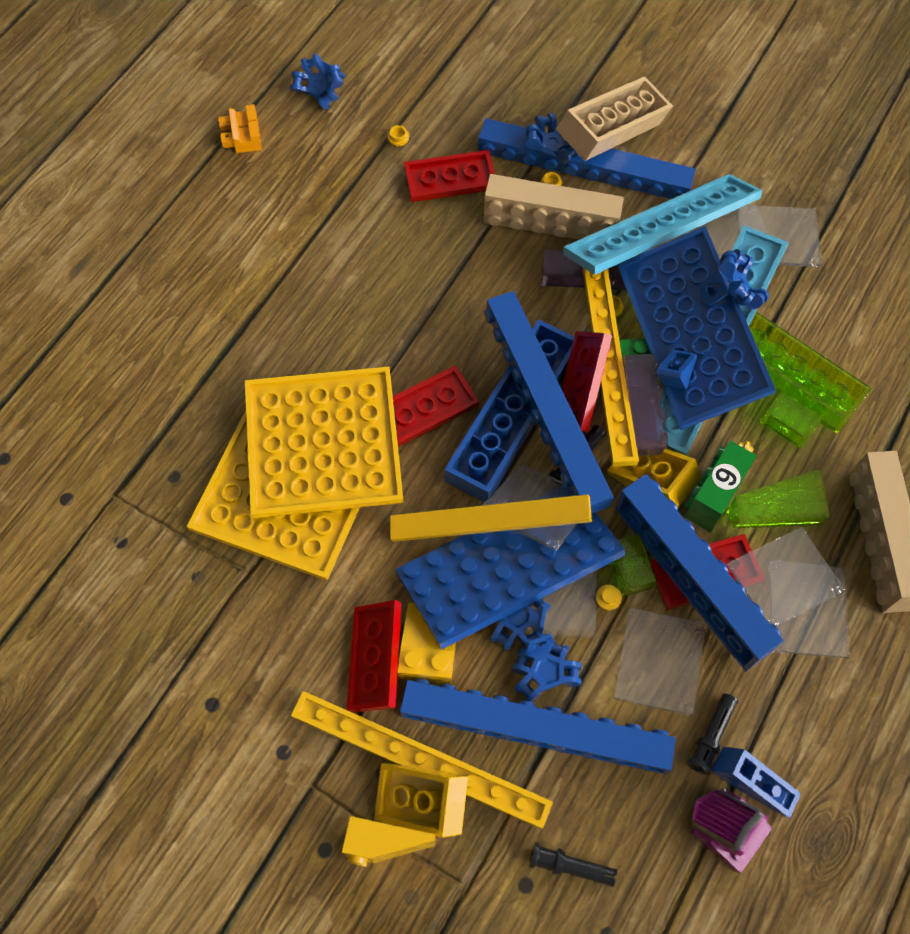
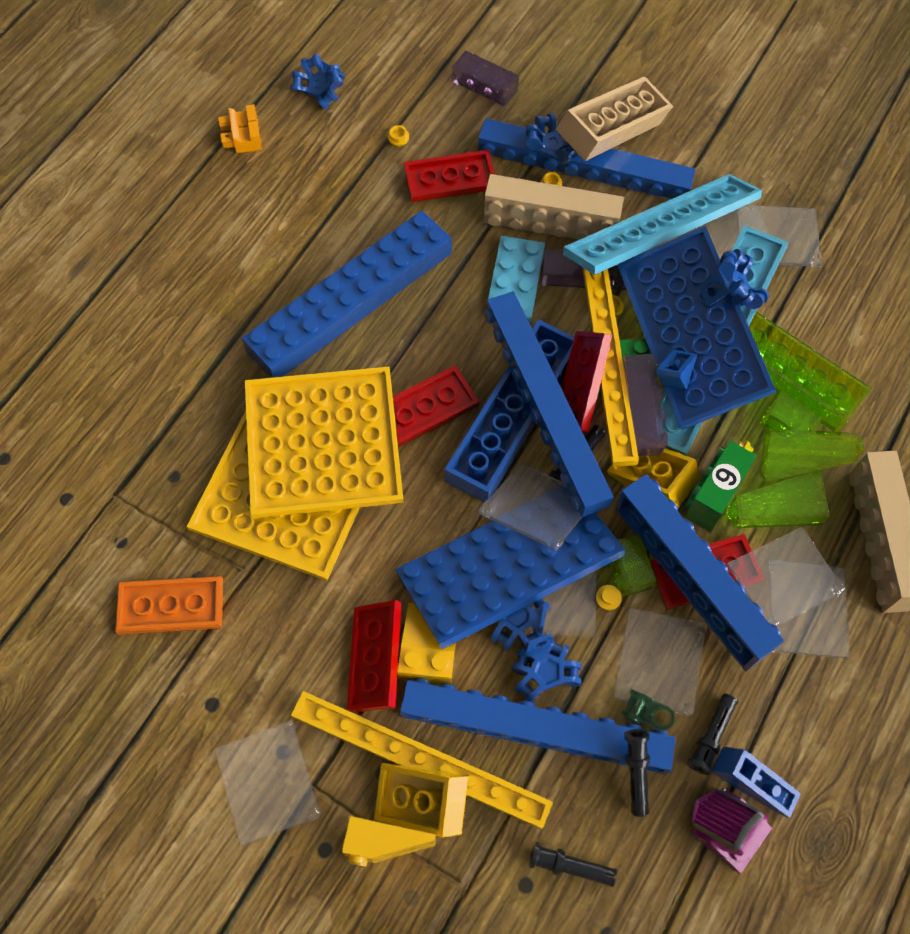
yellow tile [390,495,592,542] -> none
none -> orange tile [115,576,223,635]
none -> clear piece [215,721,322,846]
none -> blue brick [242,210,452,378]
none -> brick [452,50,519,107]
none -> medium azure plate [488,236,545,323]
none -> clear green piece [620,689,675,730]
none -> black pin [624,729,651,817]
none -> clear neon green slope [760,428,864,481]

